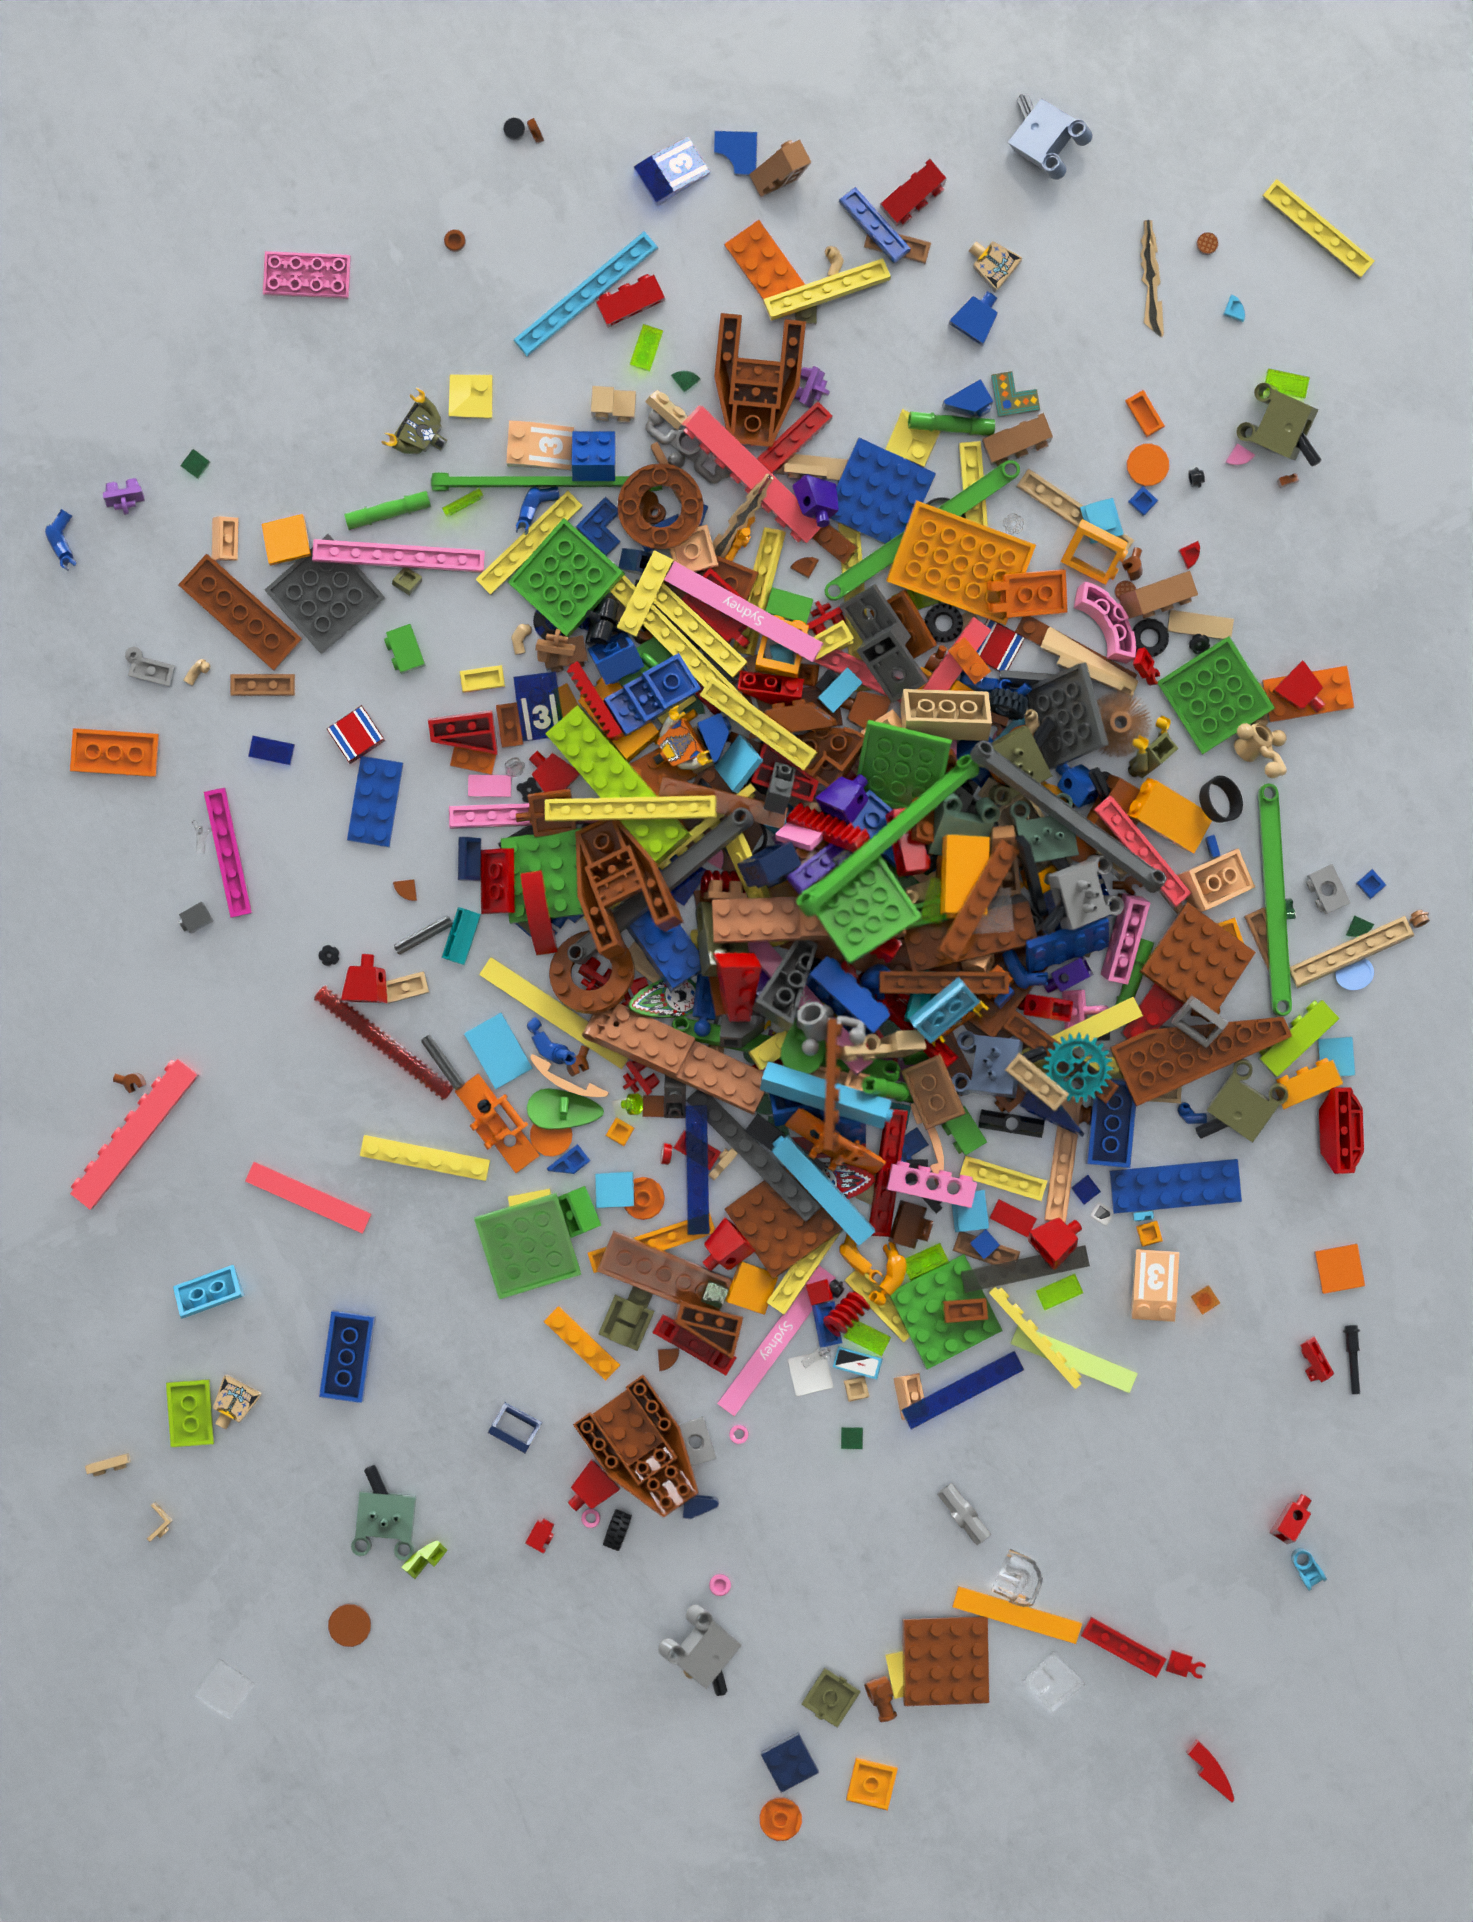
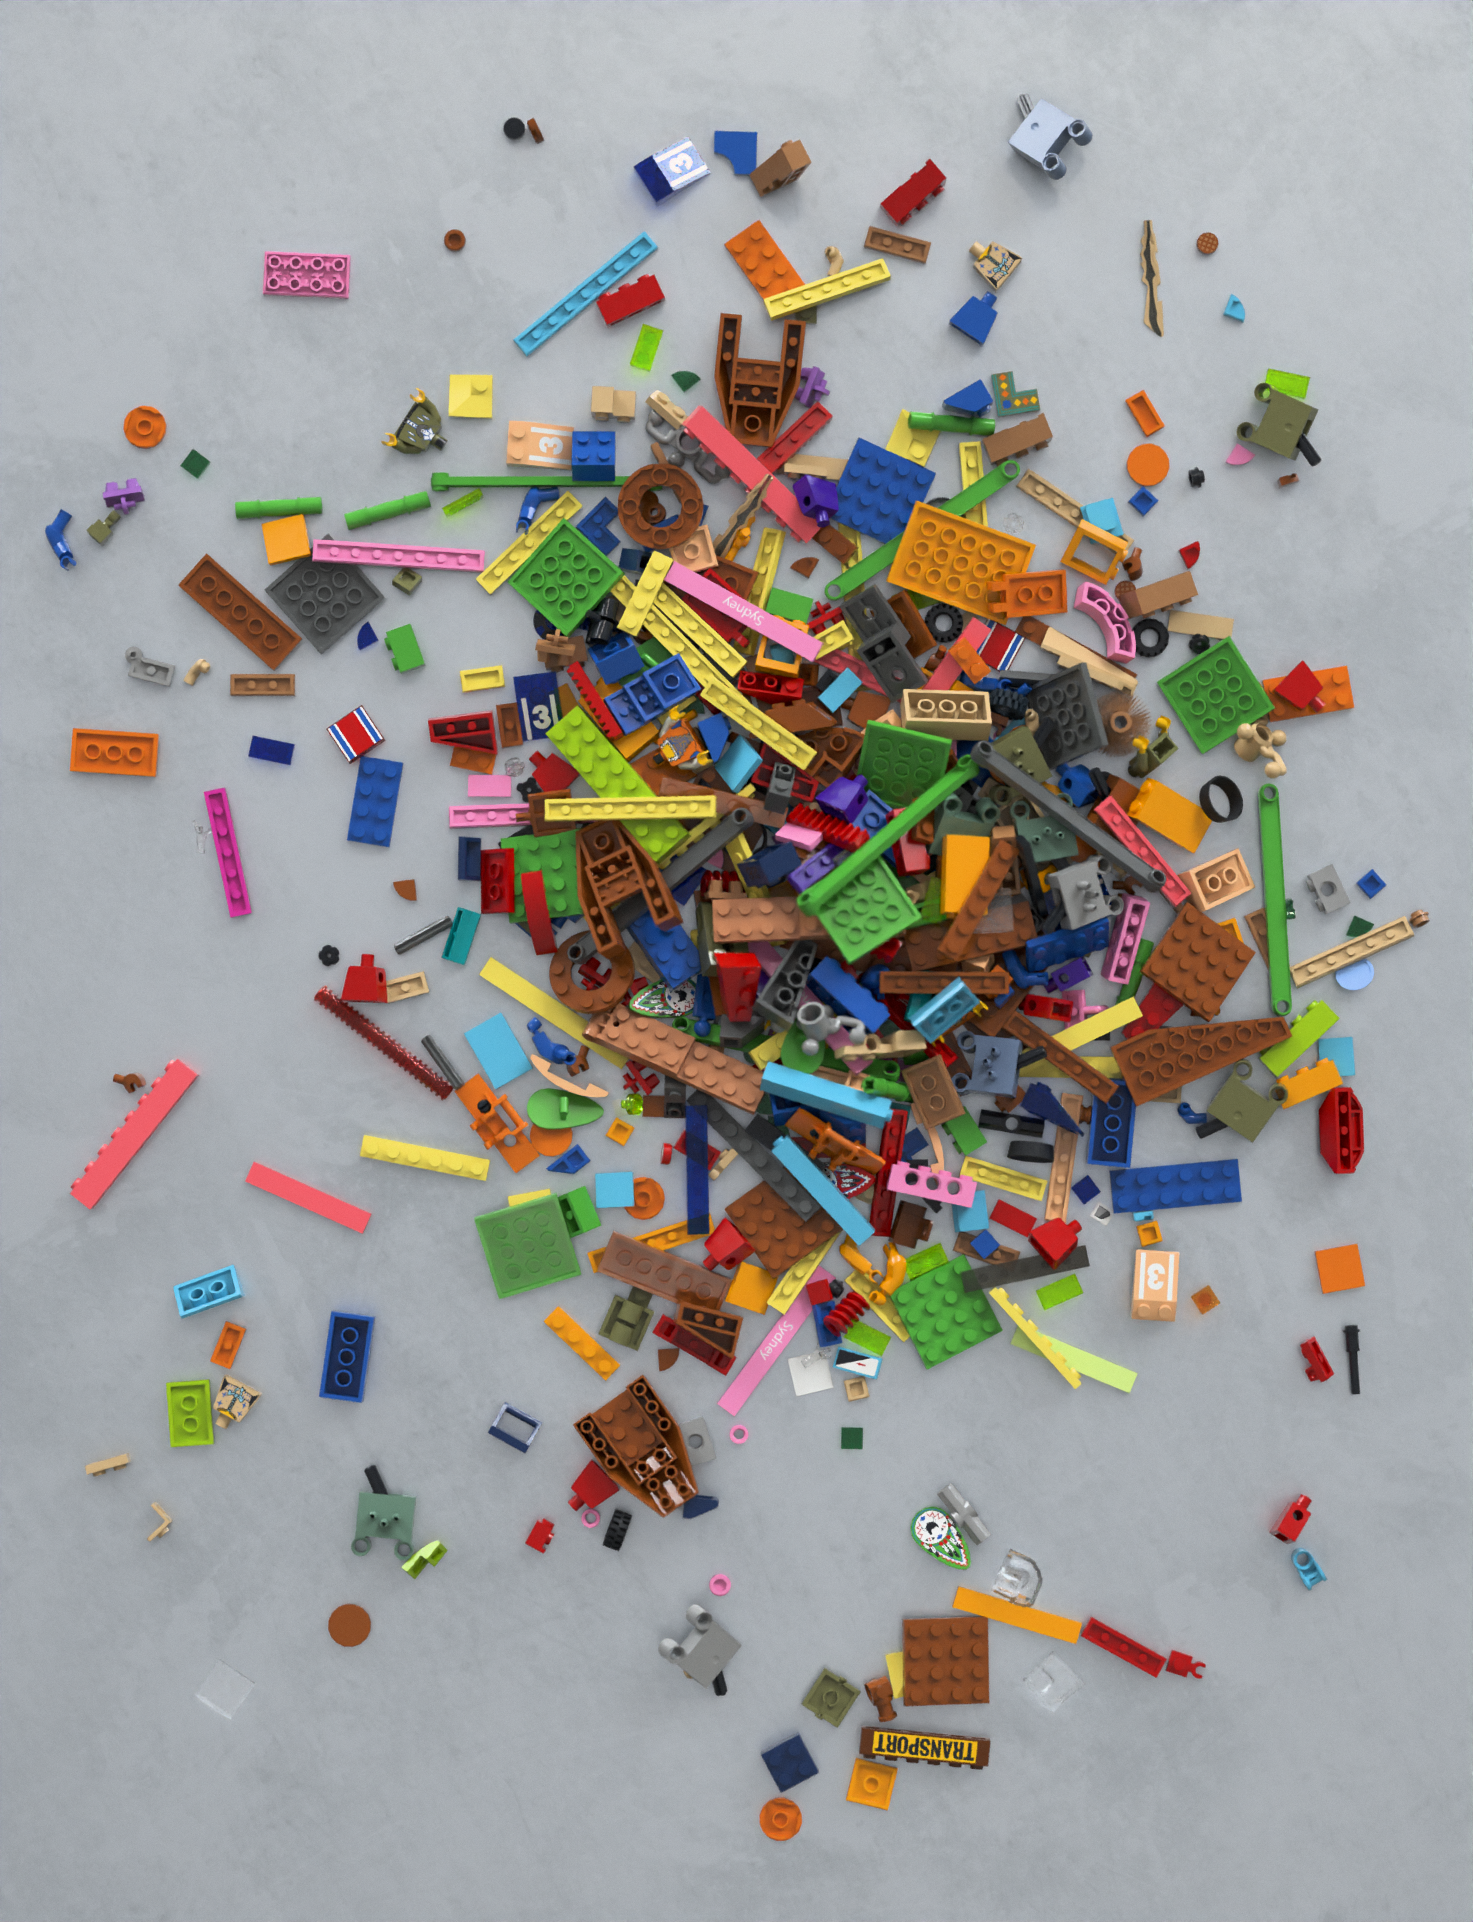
dark grey brick [178,902,214,934] -> none
light nougat slope [212,516,238,561] -> none
tan arm [511,624,532,655] -> none
clear green tile [701,1280,729,1309] -> none
dark orange plate [824,1019,842,1150] -> none
tile [839,187,911,264] -> none
light nougat slope [894,1373,928,1420] -> none
clear blue tile [901,1351,1024,1429] -> none
dark orange plate [943,1298,988,1323] -> none
tan tile [1005,1053,1069,1111] -> none
teal gear [1043,1032,1113,1103] -> none
red plate [1133,647,1160,686] -> none
light grey tile [1171,995,1228,1048] -> none
red slope [1186,1739,1235,1802] -> none
blue tile [1205,835,1220,858] -> none
light yellow plate [1262,179,1374,278] -> none
none -> olive piece [86,510,121,546]
none -> orange tile [123,406,167,449]
none -> orange plate [210,1321,246,1369]
none -> bright green piece [235,497,322,519]
none -> clear blue tile [357,622,379,651]
none -> brick [859,1726,991,1770]
none -> shield [911,1507,971,1570]
none -> black tyre [1007,1141,1054,1163]

